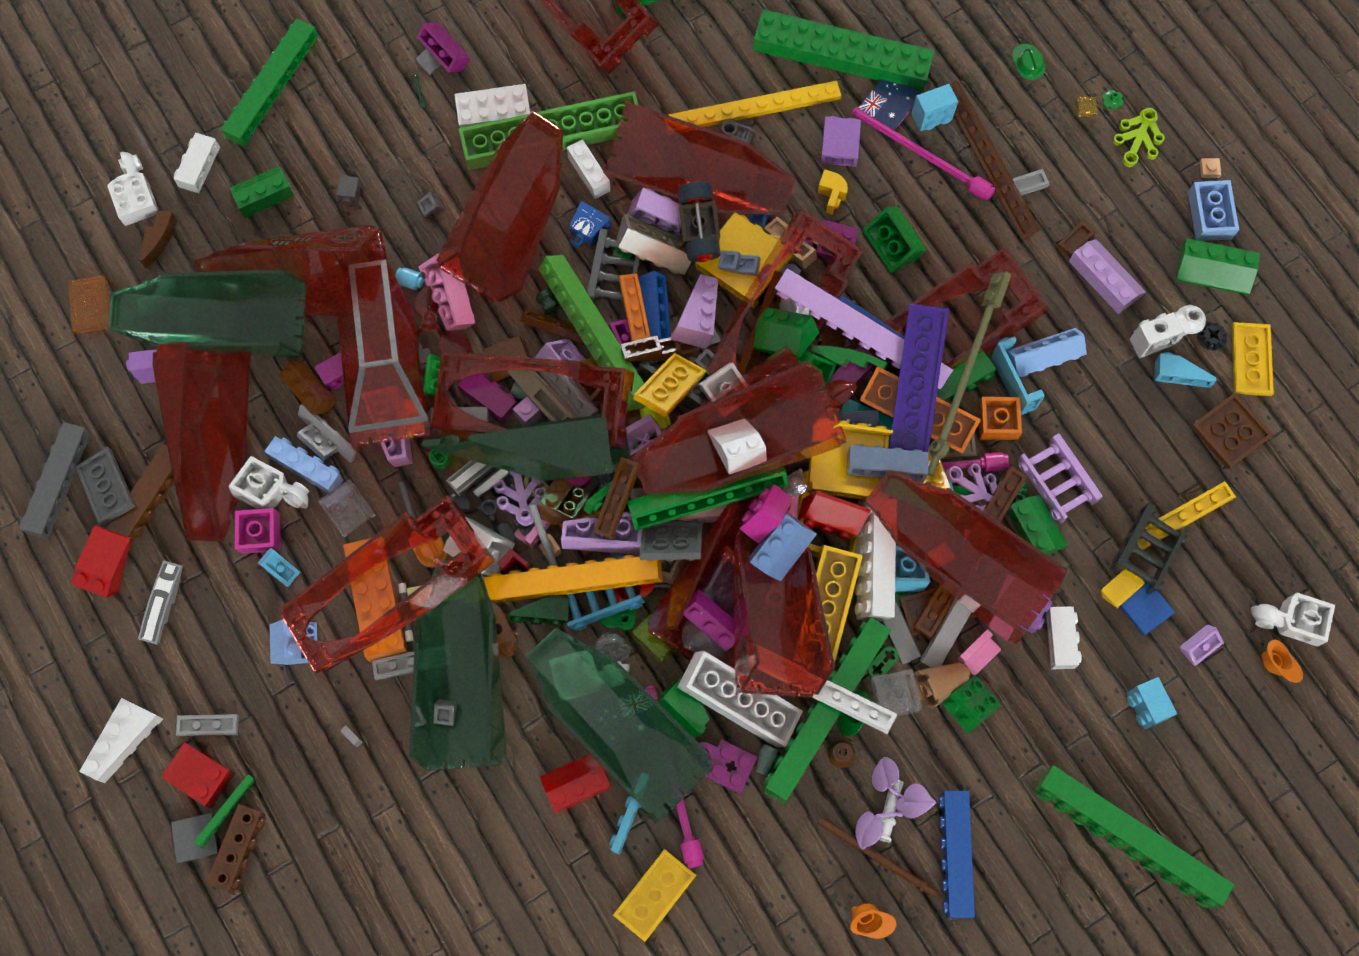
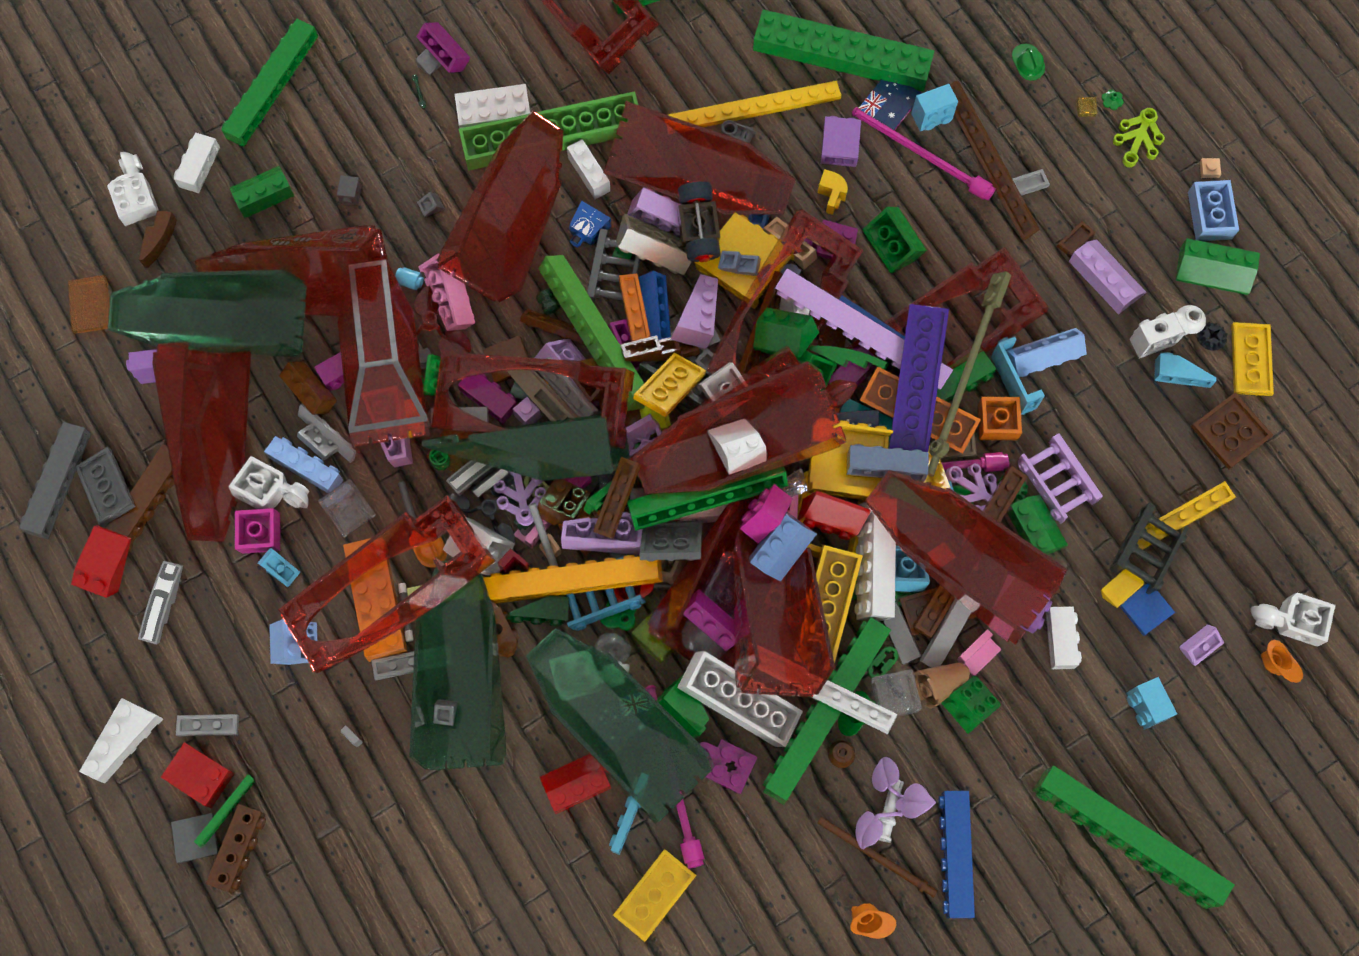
sand green cone [756,744,779,776] -> none

